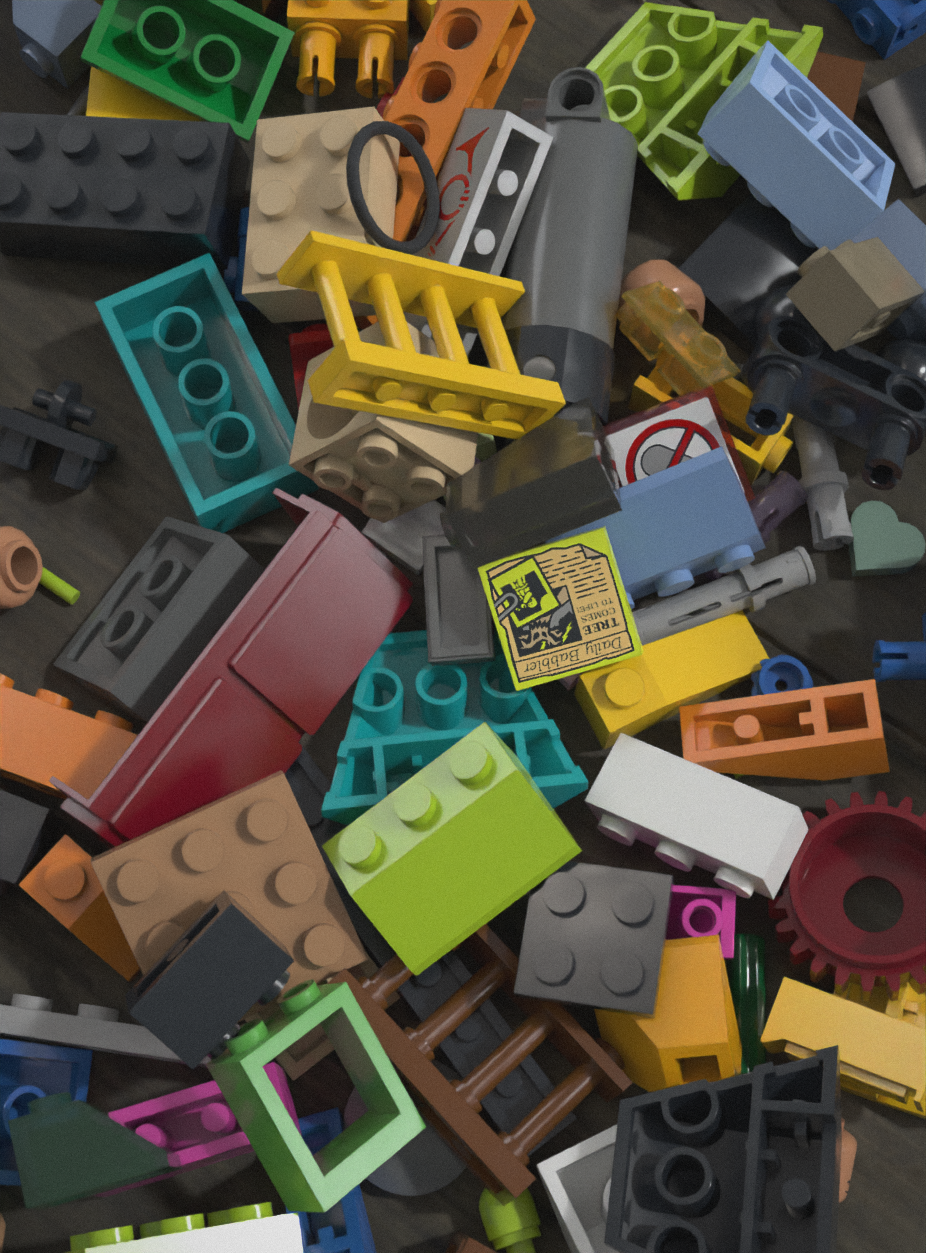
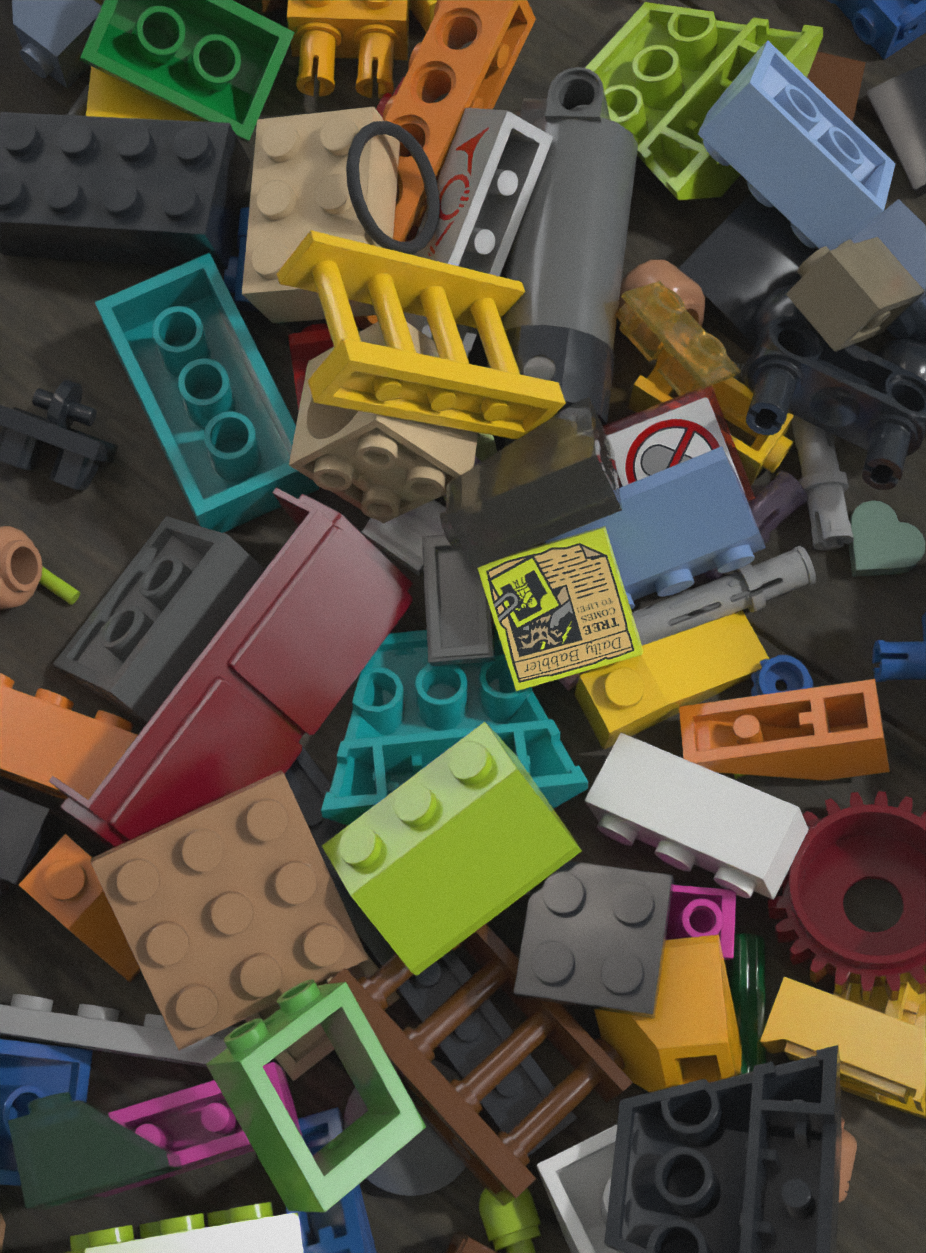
black brick [125,890,294,1069] -> none

